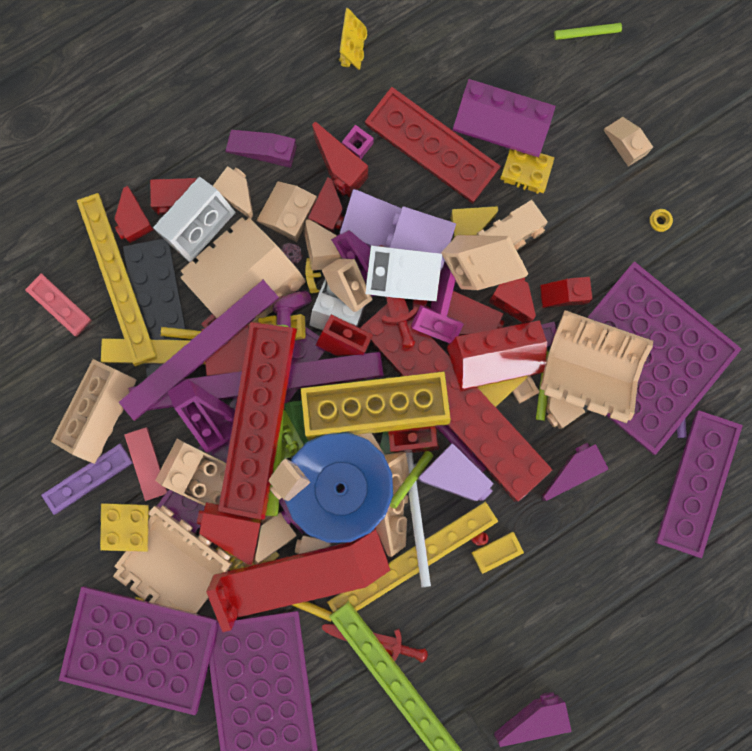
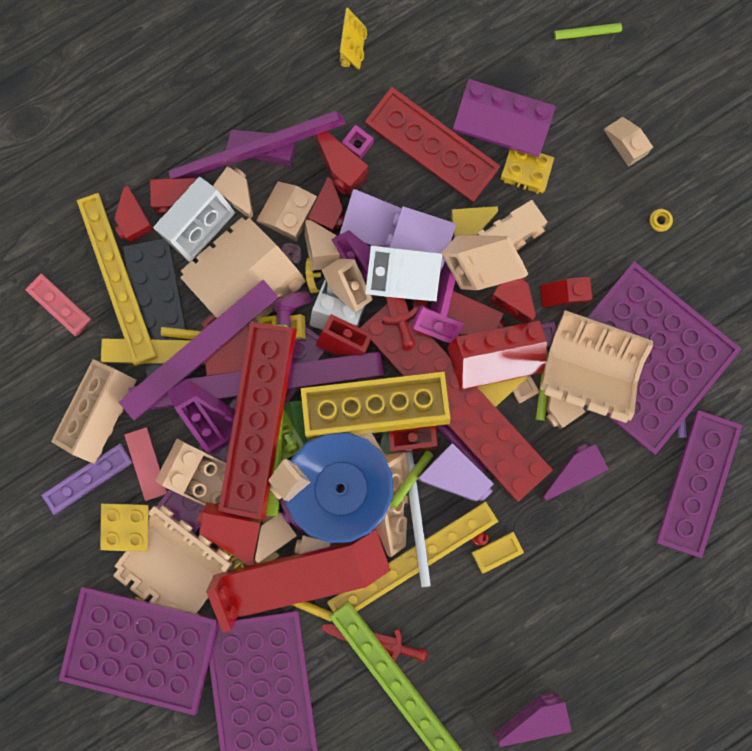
none -> magenta tile [169,111,346,179]

